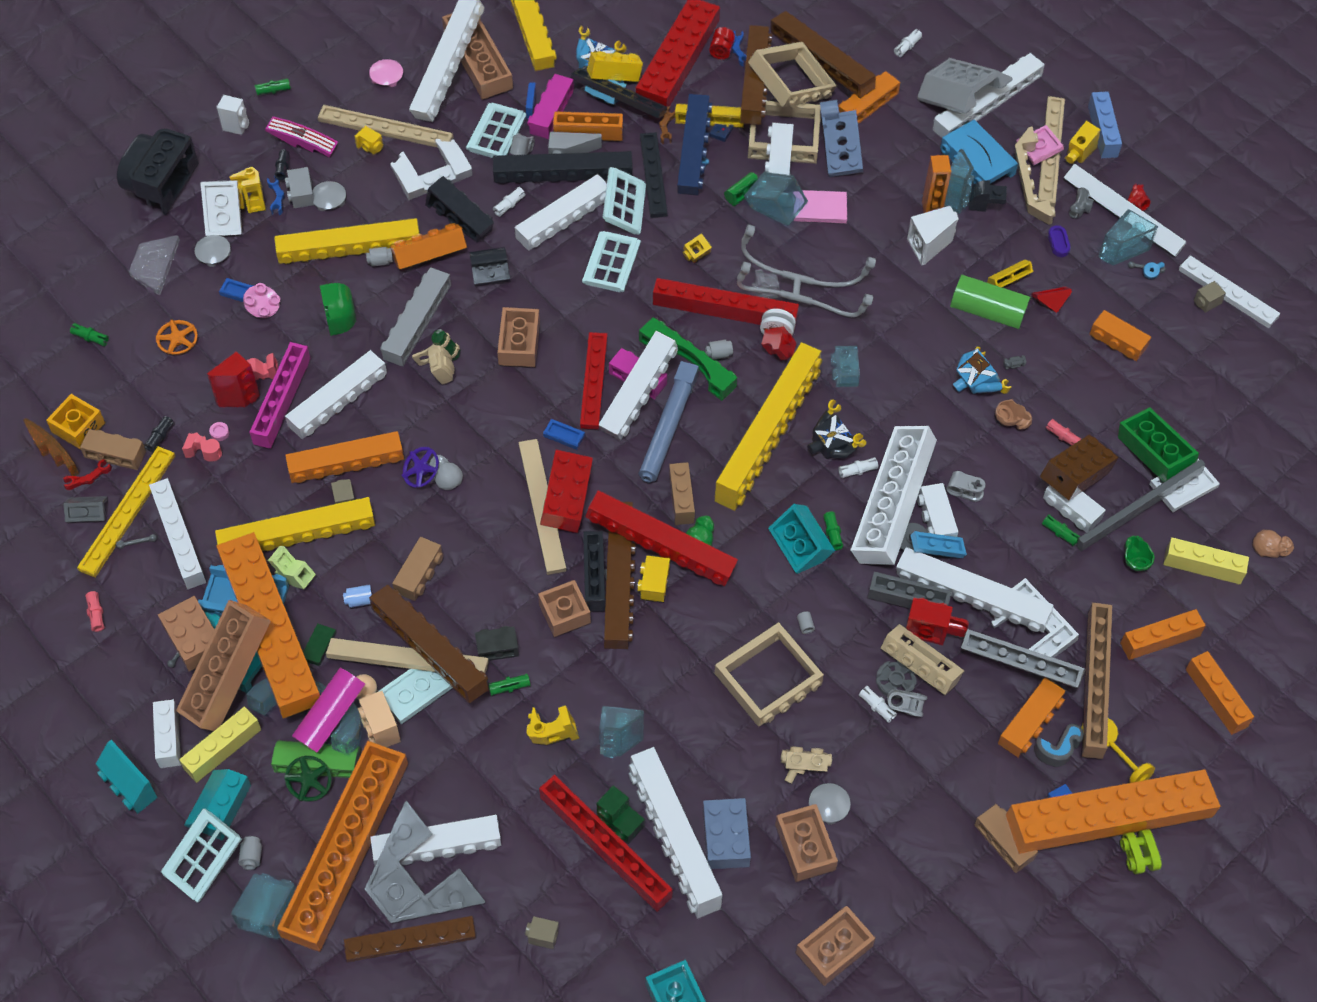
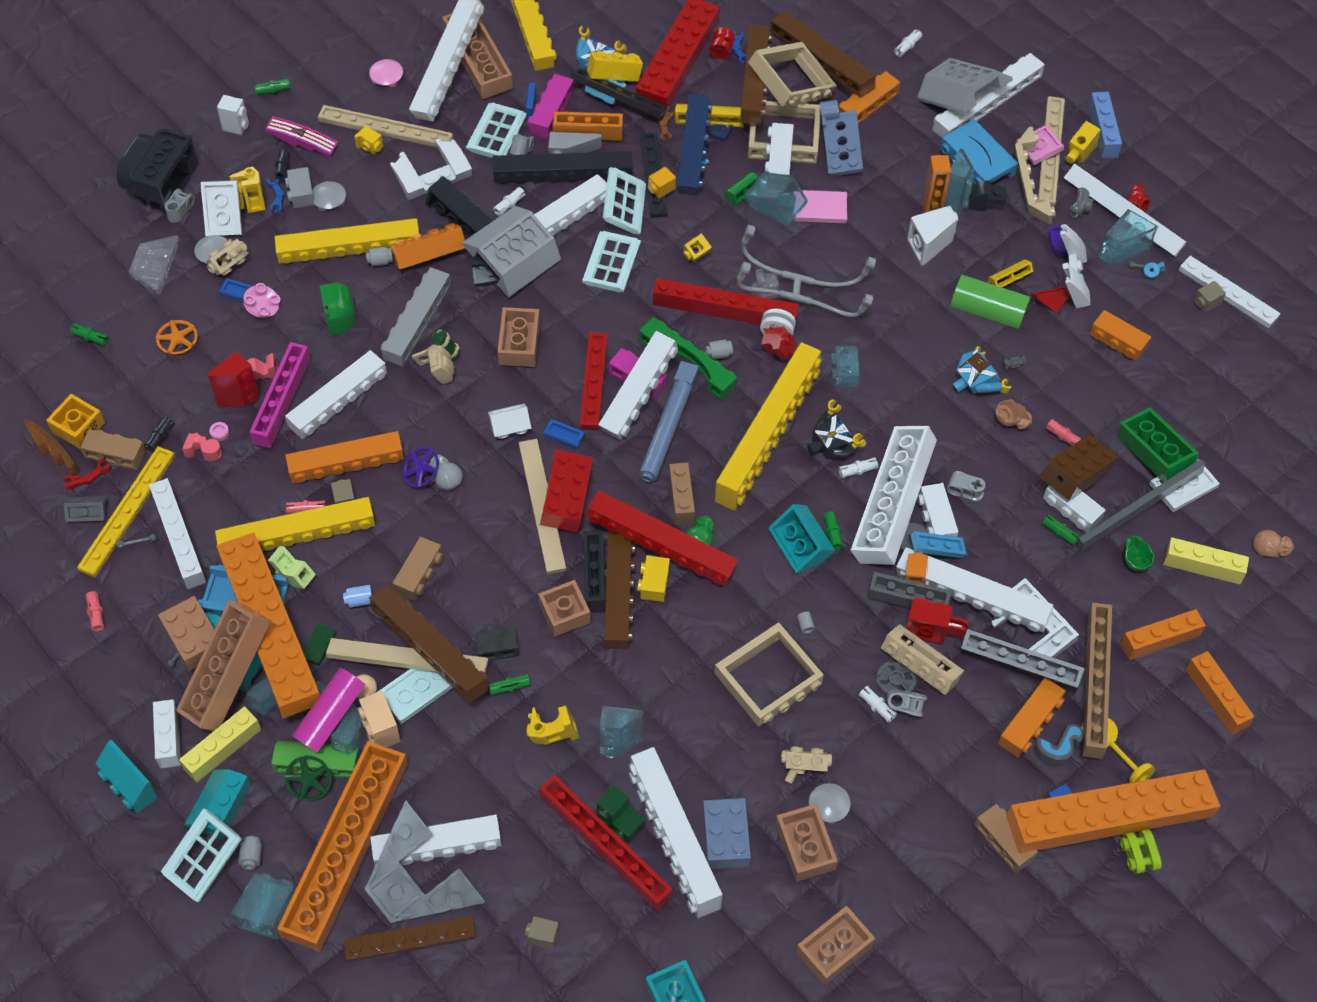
none -> light grey piece [165,189,195,223]
none -> tan brick [206,239,249,276]
none -> coral pin [286,500,326,515]
none -> light grey slope [462,206,561,298]
none -> white brick [488,404,531,438]
none -> light orange brick [648,167,676,198]
none -> orange brick [906,552,928,584]
none -> white wedge [1060,224,1091,308]

